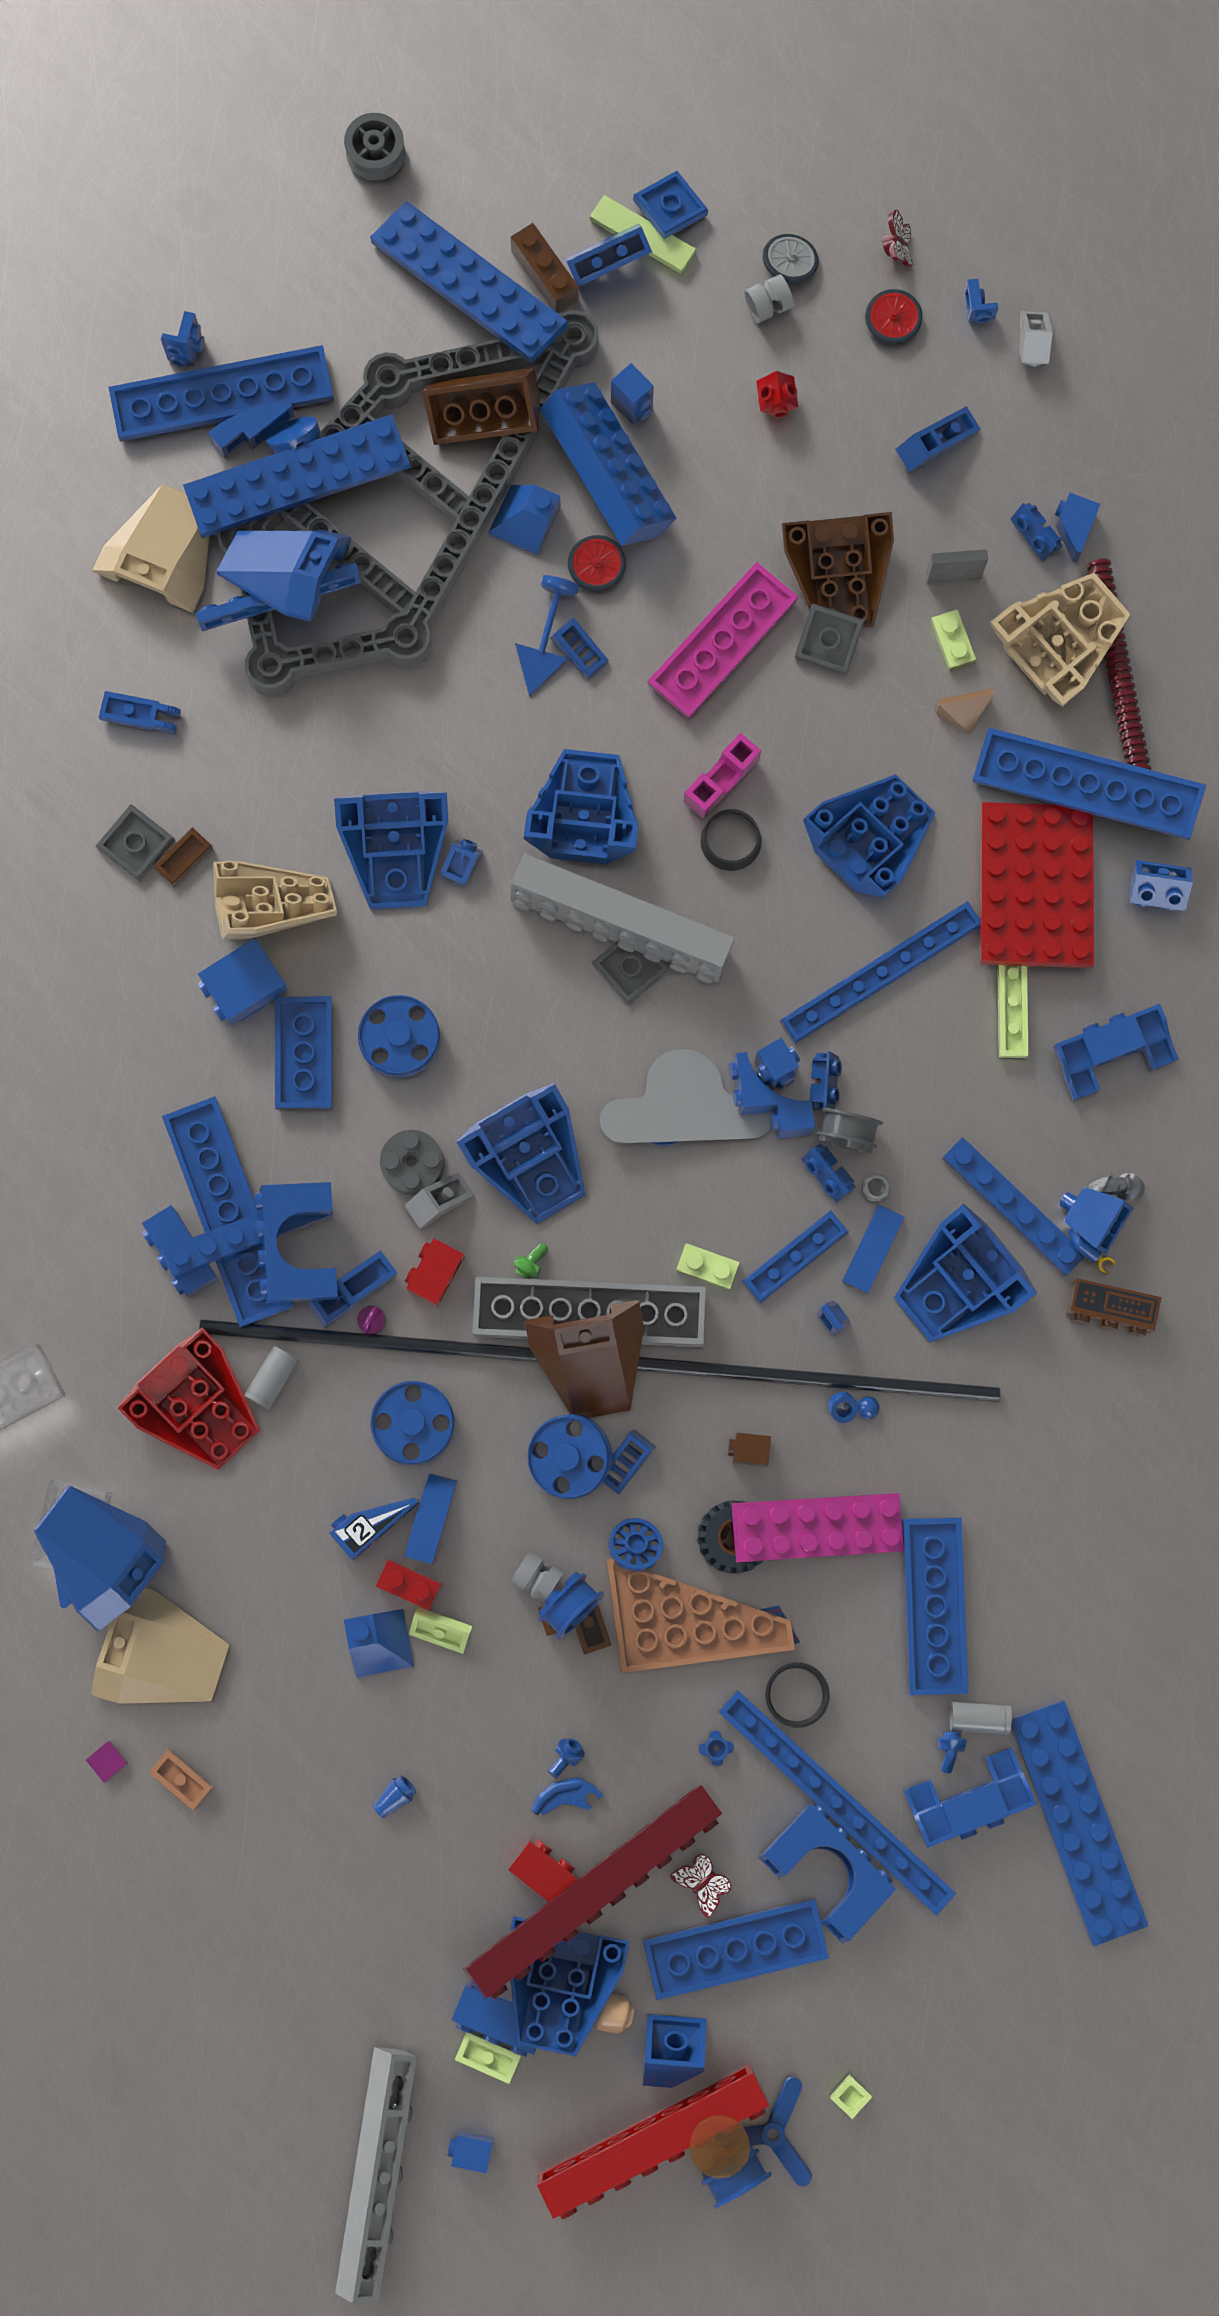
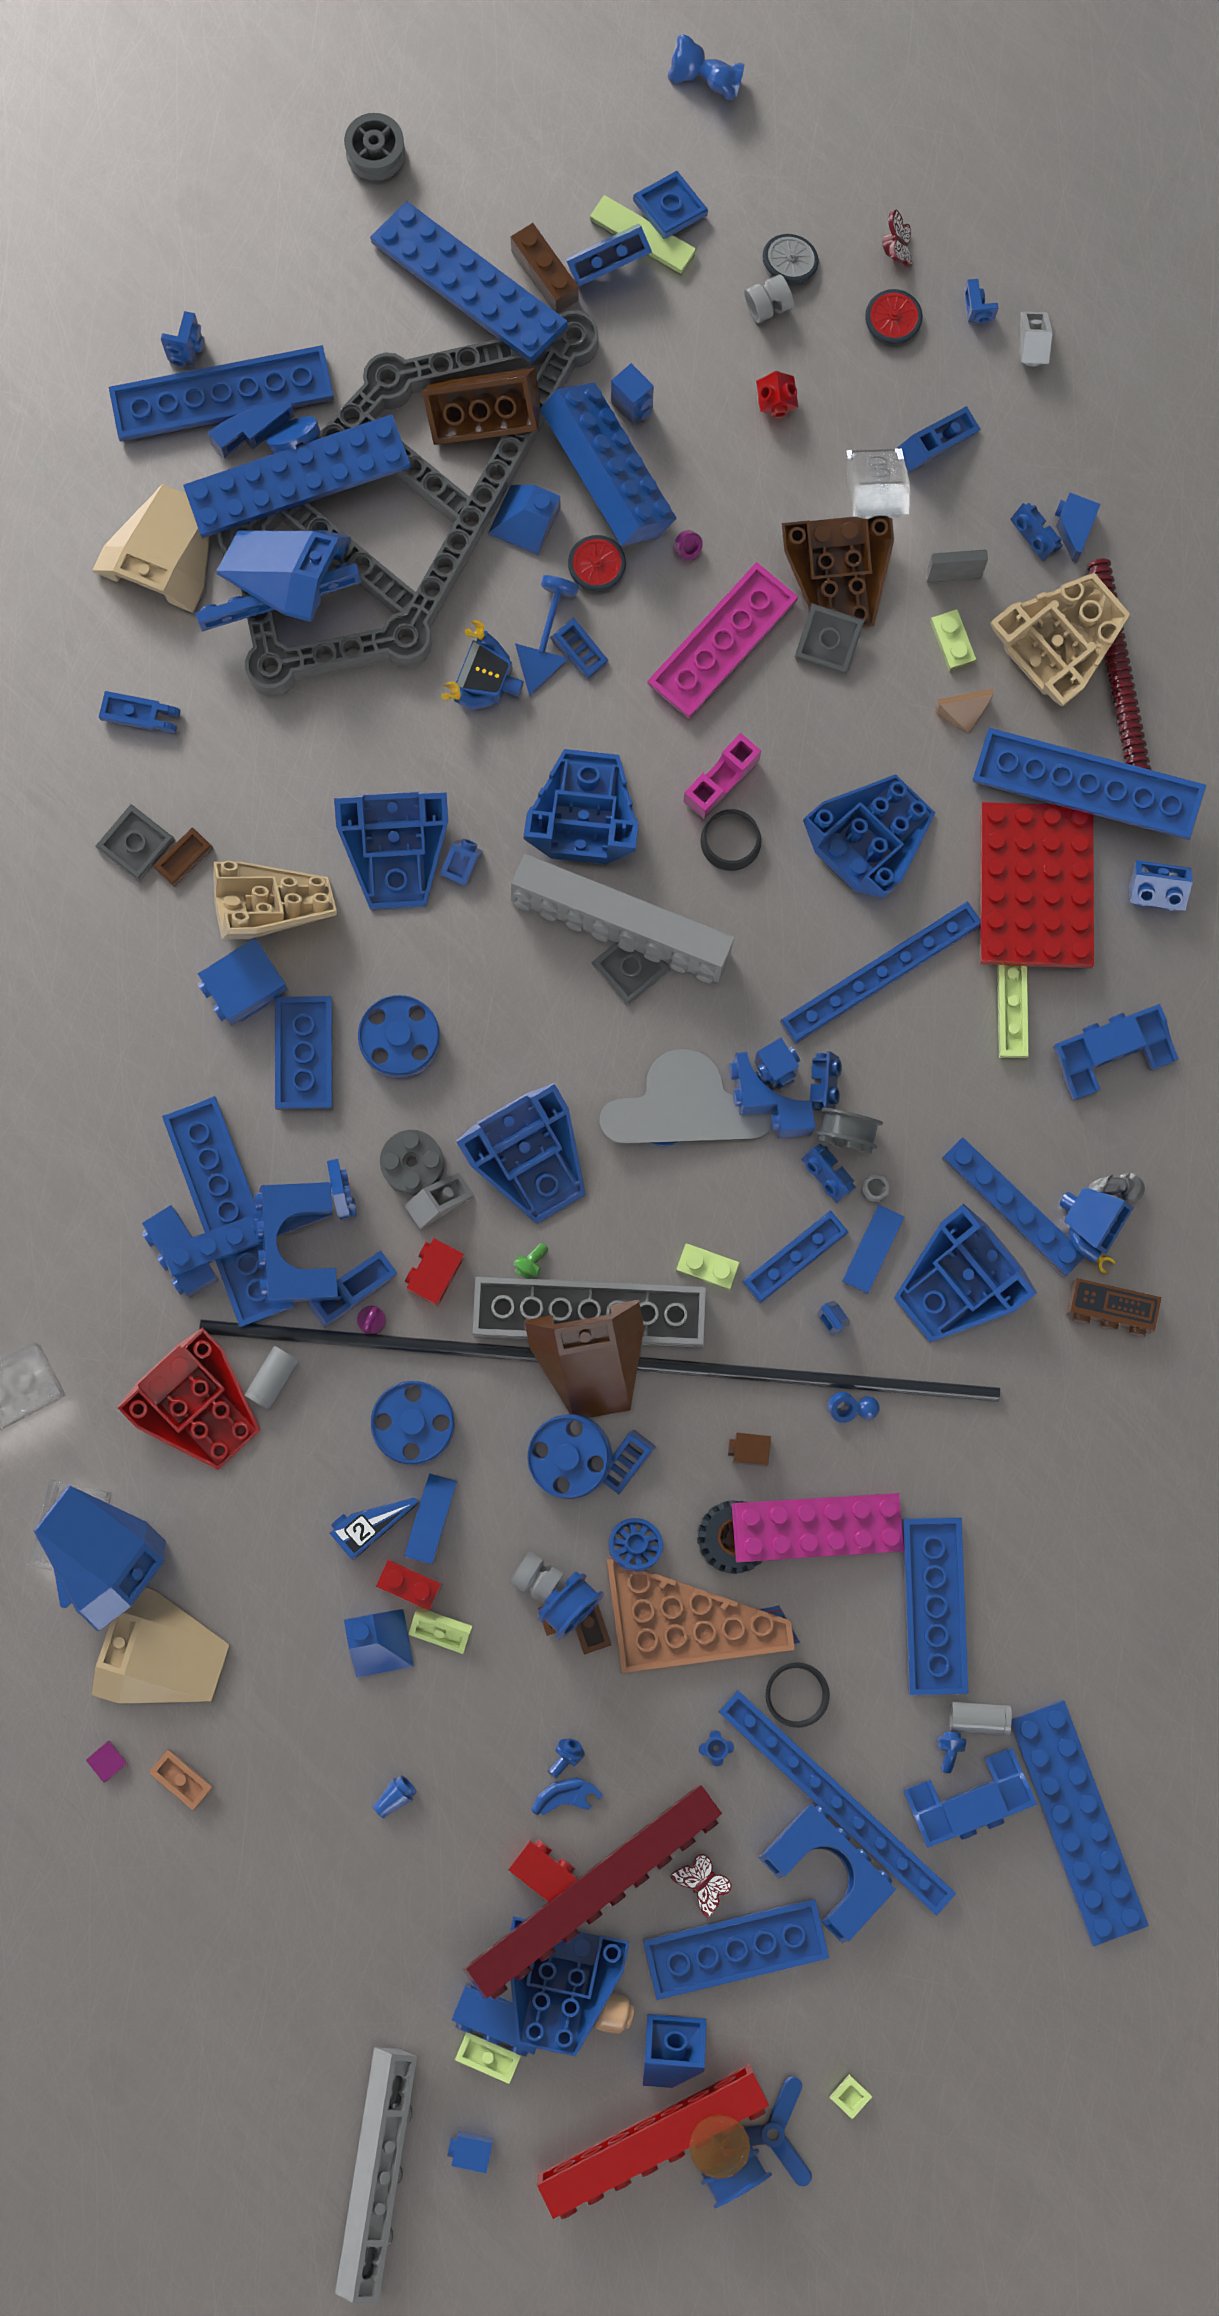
none -> blue hinge [327,1159,356,1220]
none -> torso [441,620,524,710]
none -> blue animal [667,34,745,101]
none -> magenta tile [673,530,703,560]
none -> clear brick [846,449,910,519]

